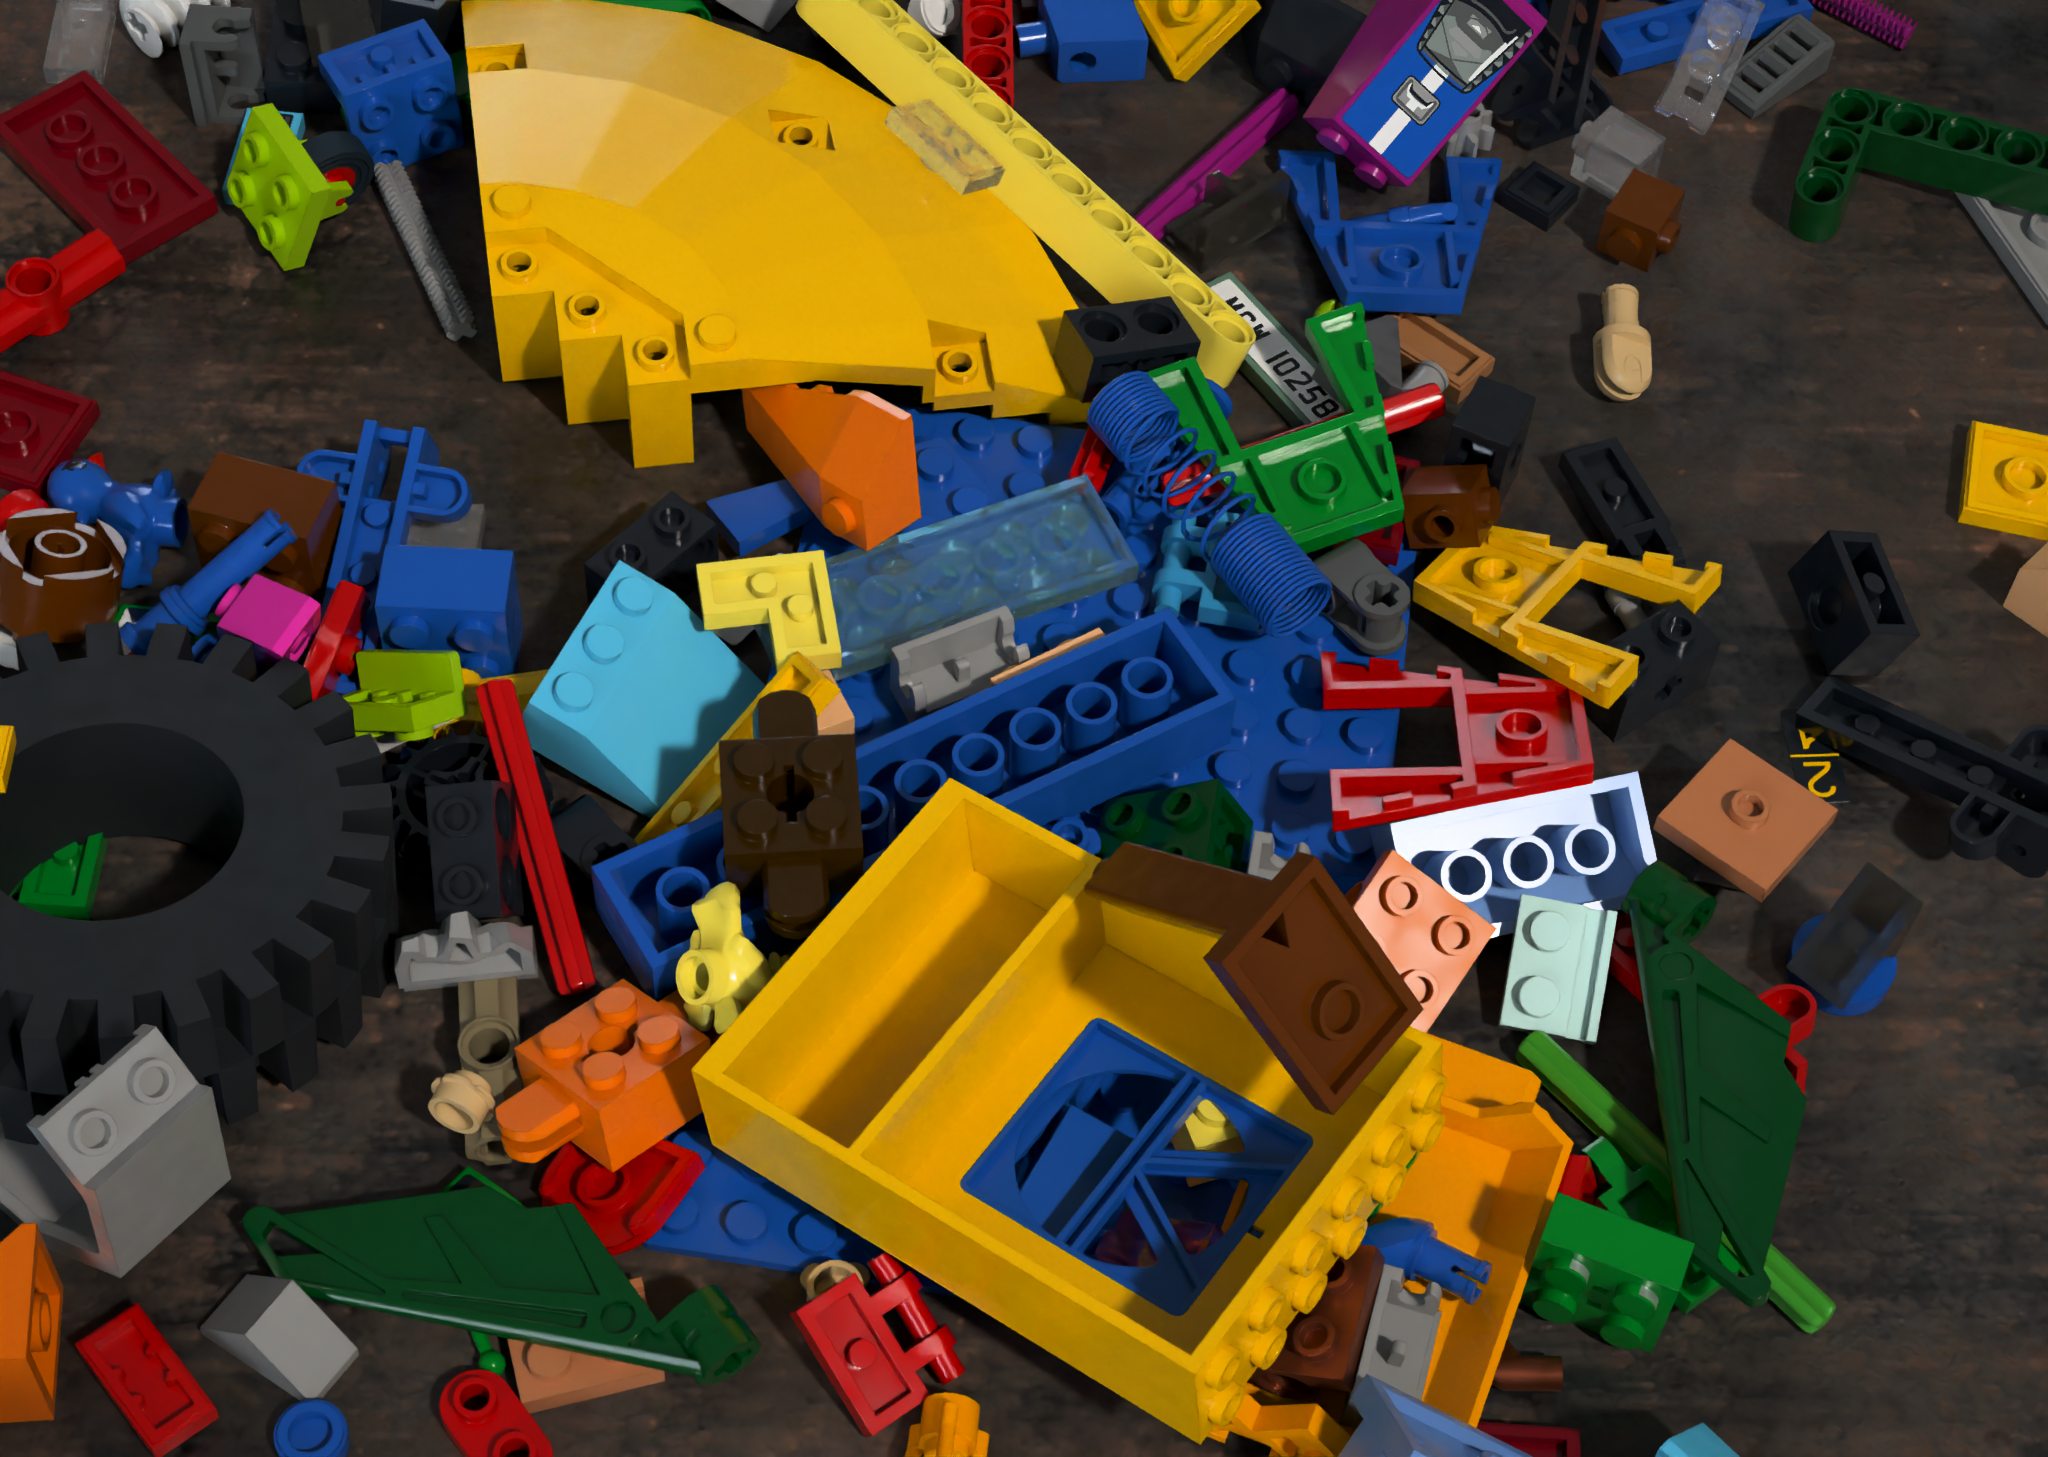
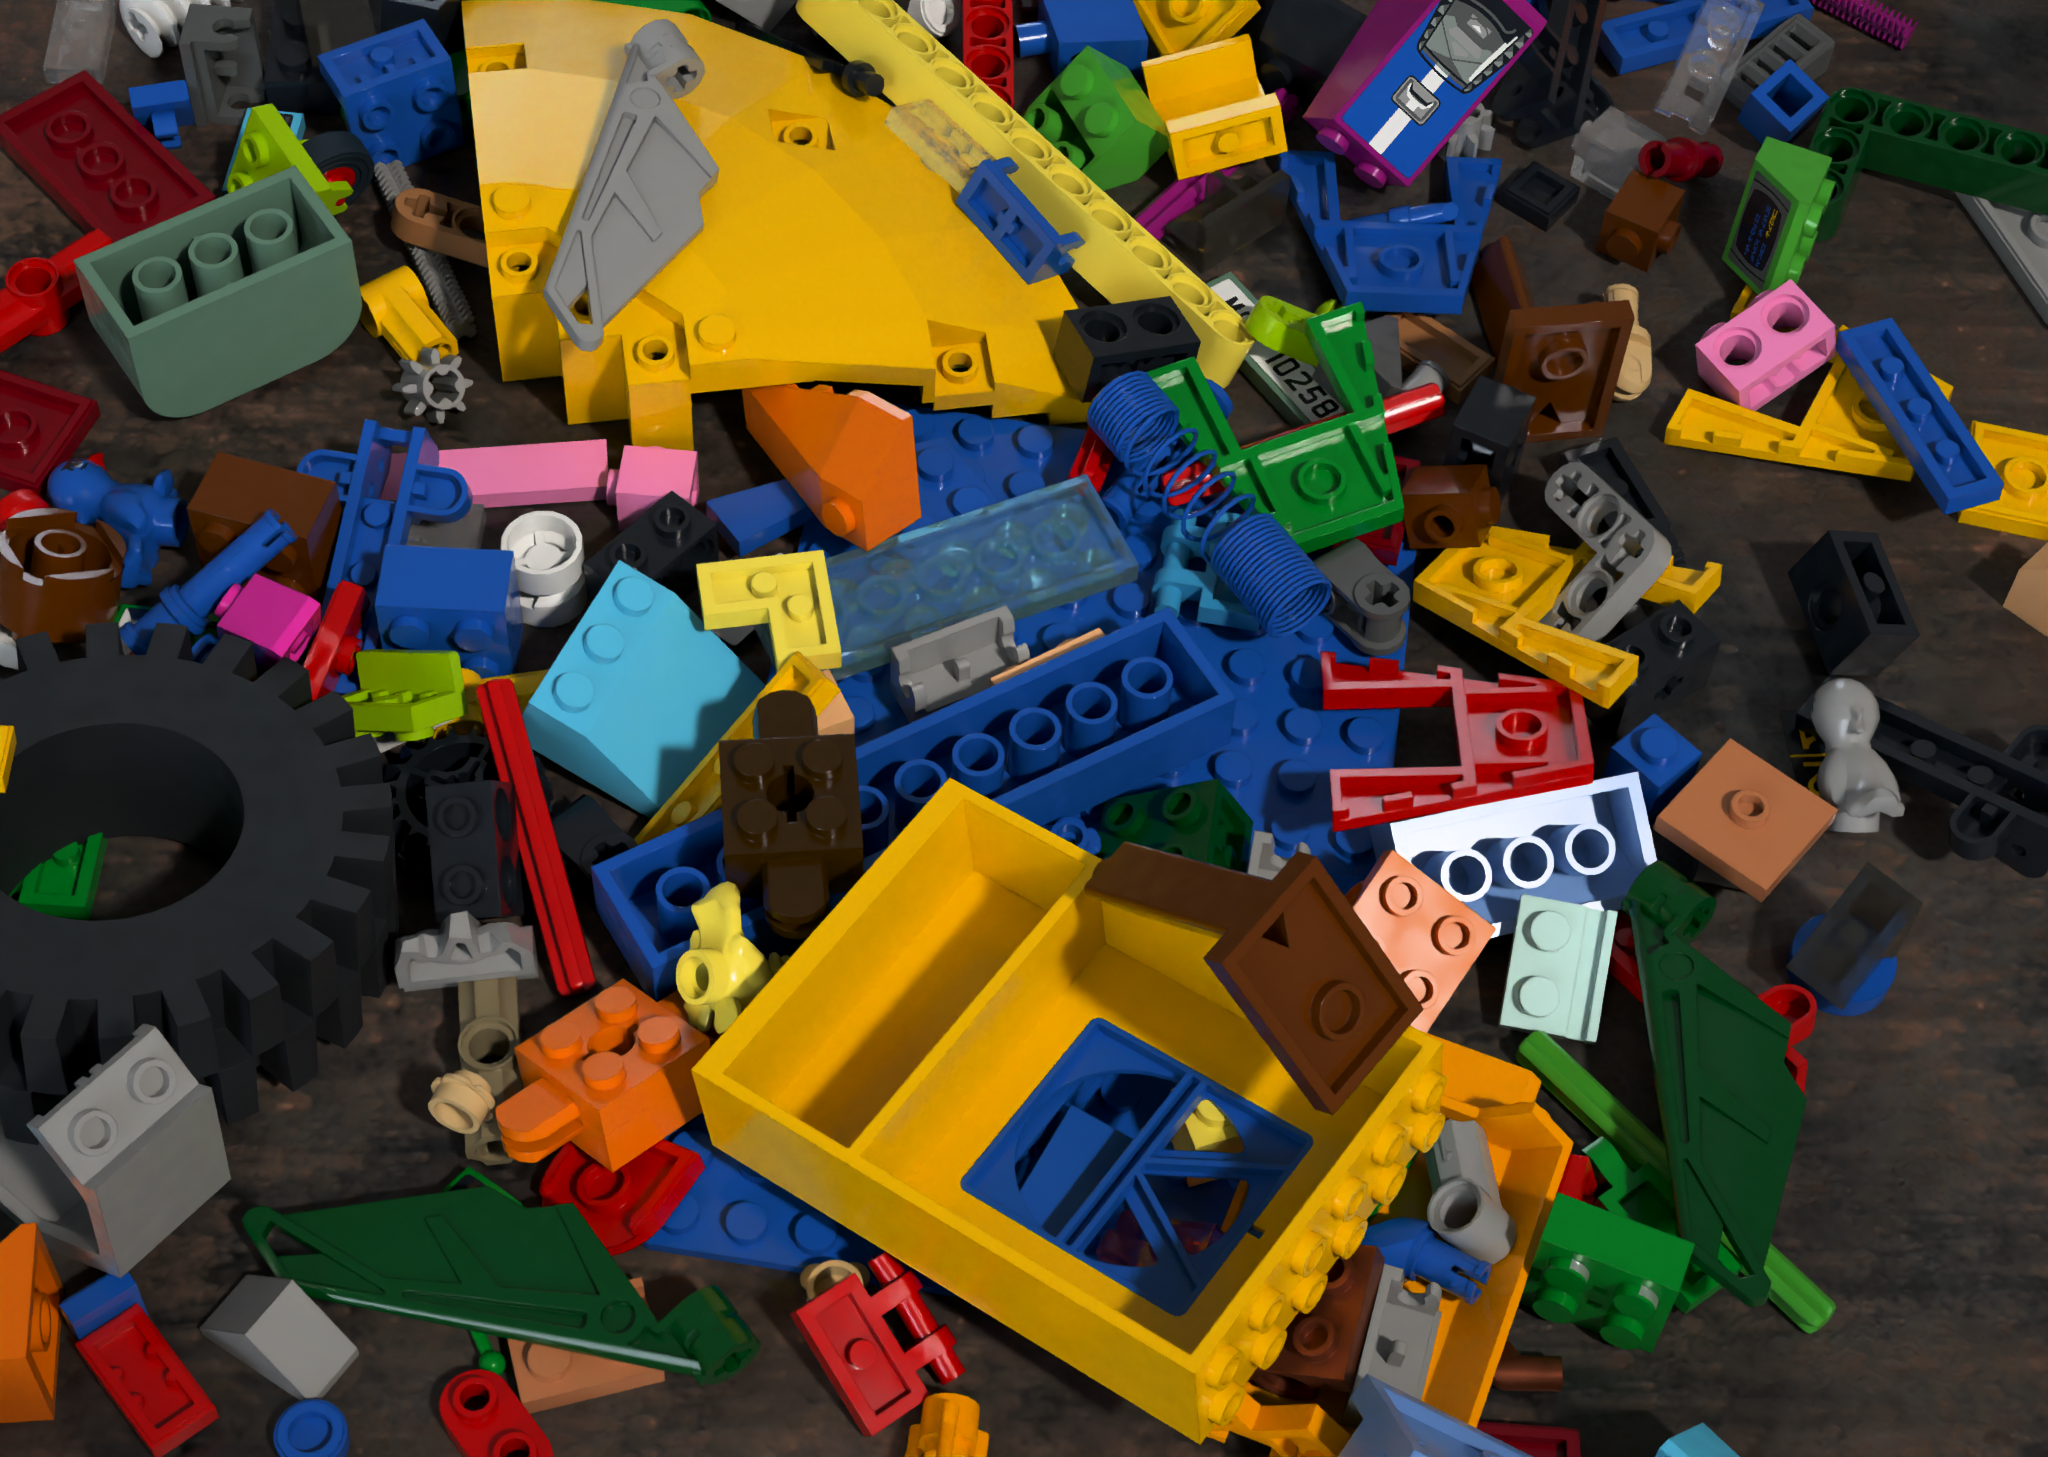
none -> blue tile [59,1272,148,1342]
none -> sand green brick [73,165,362,418]
none -> blue tile [128,79,195,150]
none -> yellow piece [359,265,459,378]
none -> bright pink tile [380,439,609,509]
none -> medium nougat beam [390,188,489,268]
none -> light grey gear [392,347,473,424]
none -> white wheel [501,511,587,627]
none -> light grey wing [543,19,719,352]
none -> bright pink brick [606,445,699,531]
none -> black piece [738,20,884,97]
none -> blue hinge [955,157,1085,285]
none -> bright green slope [1020,45,1170,191]
none -> yellow panel [1141,34,1288,181]
none -> lime beam [1244,296,1319,367]
none -> light grey piece [1424,1119,1517,1265]
none -> reddish brown piece [1471,236,1635,443]
none -> light grey beam [1539,462,1672,643]
none -> blue brick [1602,713,1702,826]
none -> dark red pin [1638,137,1723,182]
none -> yellow wing [1664,284,1954,482]
none -> bright pink brick [1695,279,1836,411]
none -> bright green slope [1722,136,1836,295]
none -> blue brick [1736,59,1830,145]
none -> light grey animal [1811,678,1905,833]
none -> blue plate [1836,317,2004,515]

